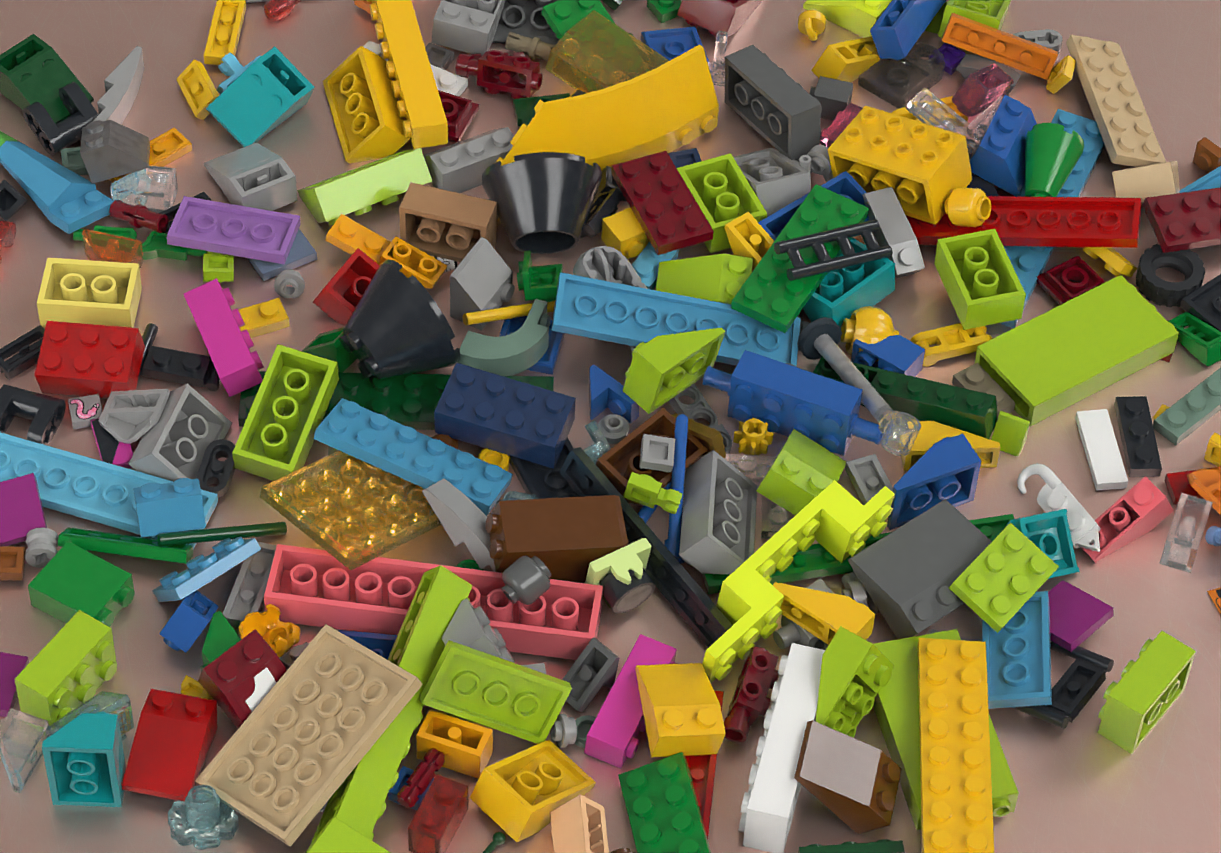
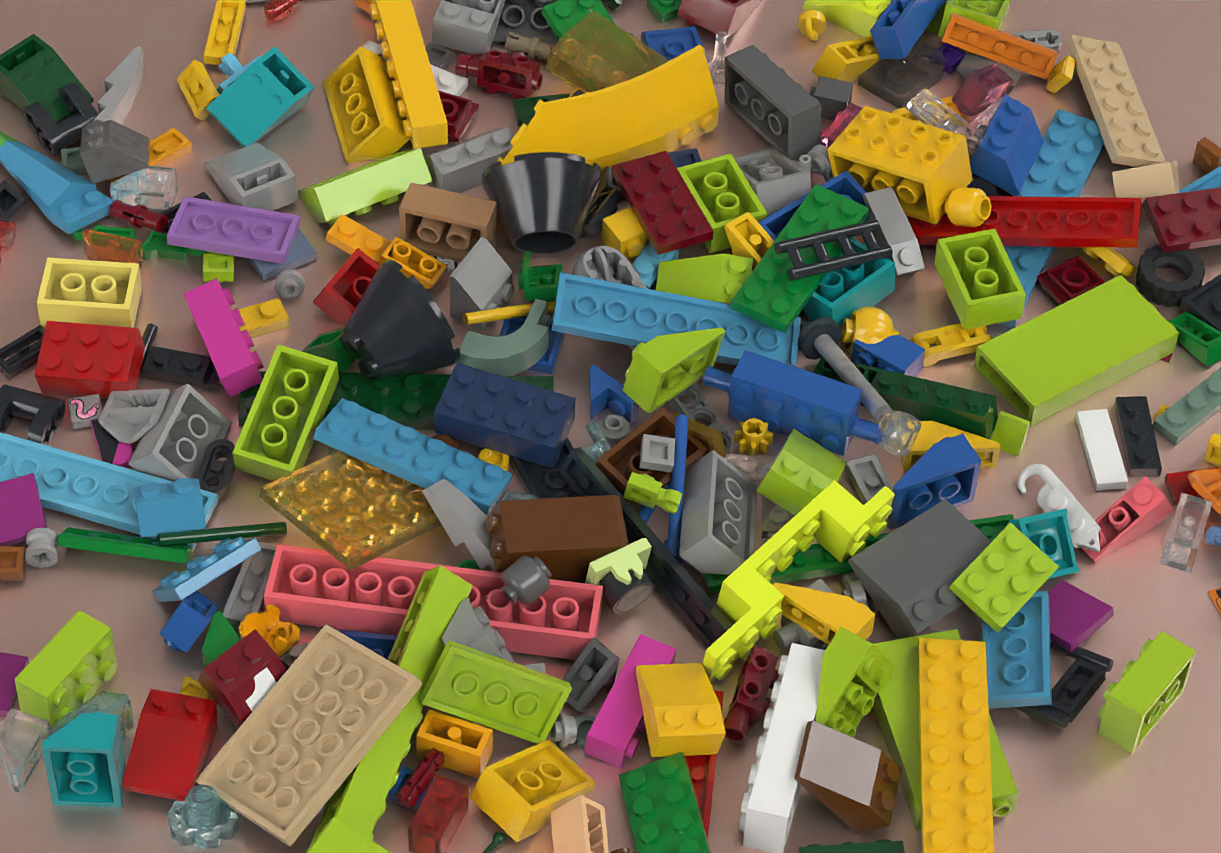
green brick [28,541,135,627] -> none
dark tan plate [952,363,1015,416] -> none
green cone [1025,123,1084,197] -> none

